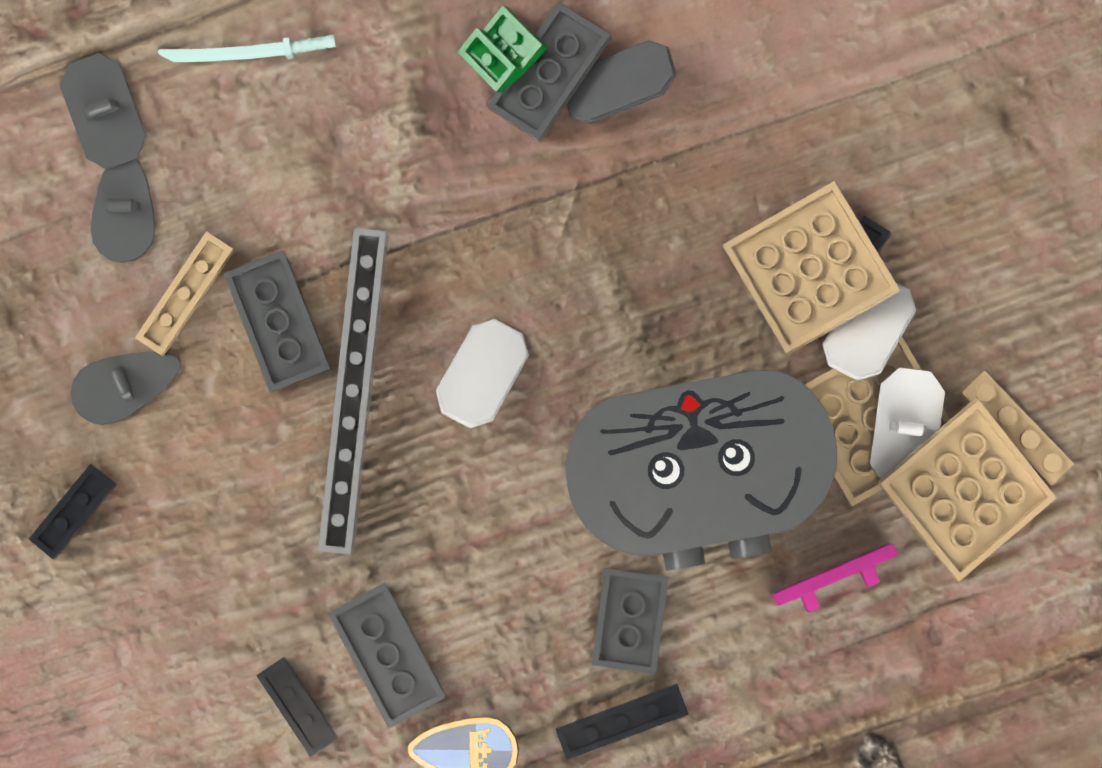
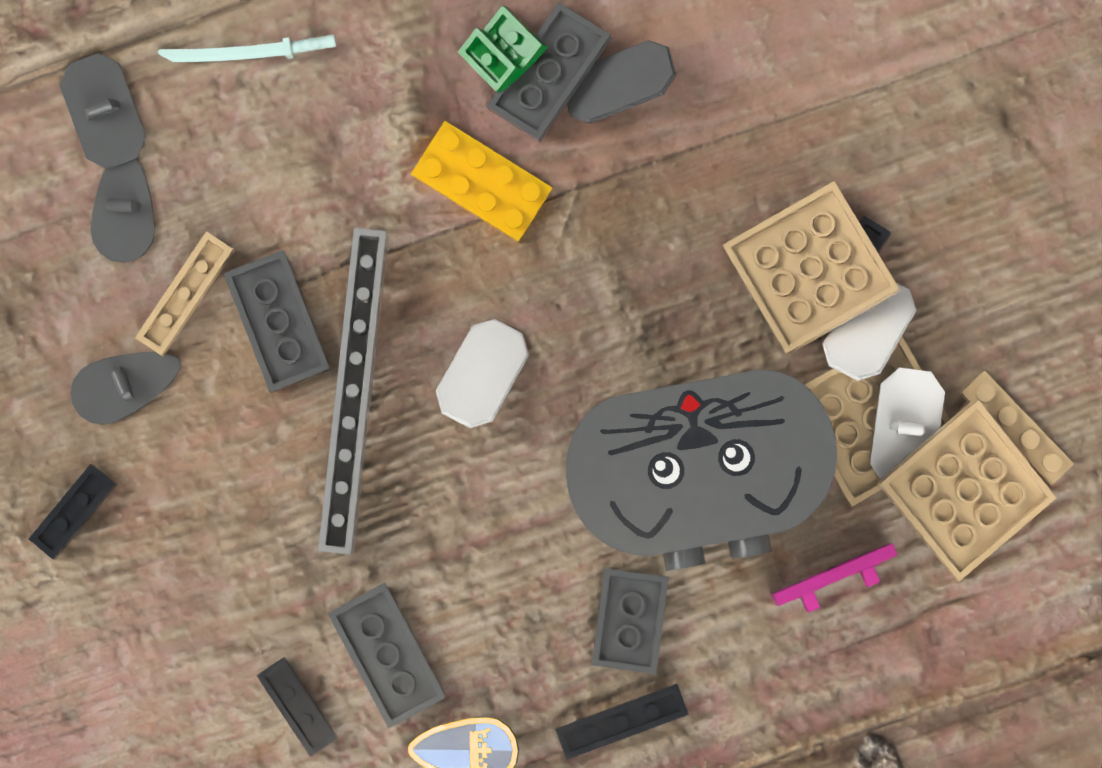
none -> yellow plate [411,121,553,243]

